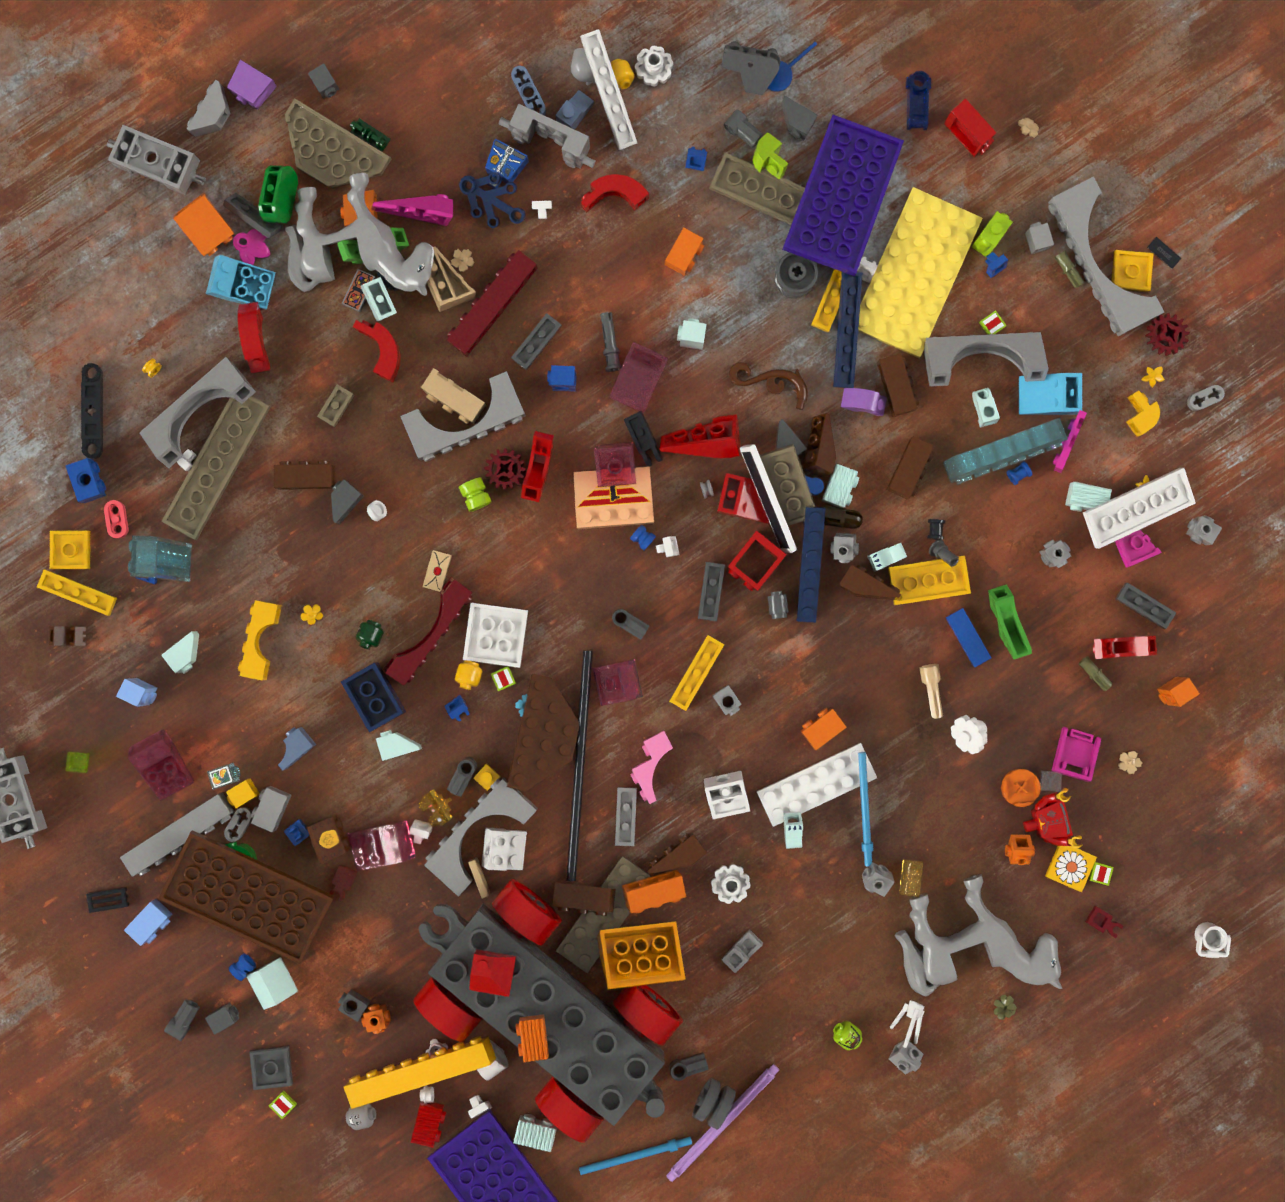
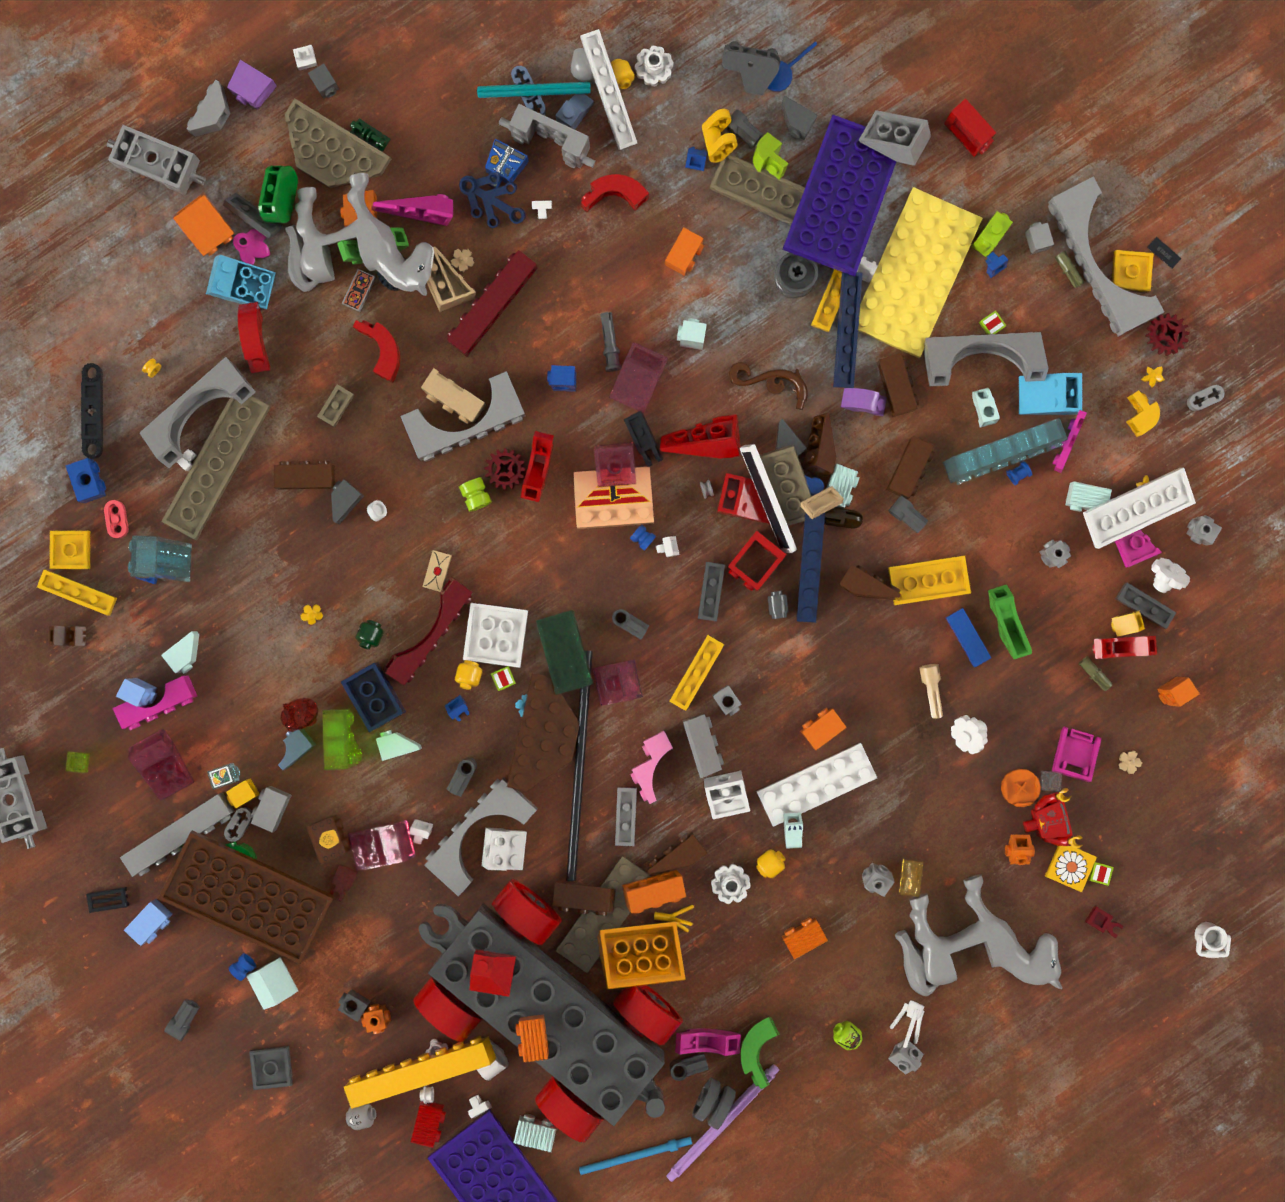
dark grey brick [205,1002,239,1035] -> none
yellow arch [238,600,282,680] -> none
tile [269,1090,297,1119] -> none
blue tile [284,819,310,846] -> none
light aqua brick [360,277,397,321] -> none
clear yellow hips [418,789,453,827] -> none
tan tile [468,857,490,898] -> none
yellow plate [474,763,501,791] -> none
dark grey plate [511,313,562,371] -> none
light grey slope [721,929,763,973] -> none
light grey brick [831,533,859,563] -> none
dark azure bar [858,752,873,866] -> none
light aqua leg [868,543,907,572] -> none
clear blue piece [906,71,931,131] -> none
black bush [927,519,946,540] -> none
dark grey pin [929,539,959,567] -> none
olive plant [994,995,1017,1020] -> none
tan plant [1018,118,1039,138] -> none
none -> dark pink arch [113,675,197,731]
none -> clear red plate [280,698,319,732]
none -> white tile [293,45,317,70]
none -> clear neon green slope [323,708,362,770]
none -> teal axle [477,82,591,98]
none -> clear green plate [536,610,593,695]
none -> yellow plant [654,905,694,932]
none -> dark pink arch [675,1028,741,1056]
none -> light grey slope [682,714,724,778]
none -> yellow connector [701,109,738,163]
none -> bright green arch [741,1017,780,1089]
none -> yellow head [756,849,785,878]
none -> orange brick [782,917,828,960]
none -> tan tile [801,486,844,519]
none -> light grey slope [859,111,931,166]
none -> dark grey piece [888,496,928,533]
none -> yellow brick [1111,610,1145,637]
none -> white plant [1151,558,1190,593]

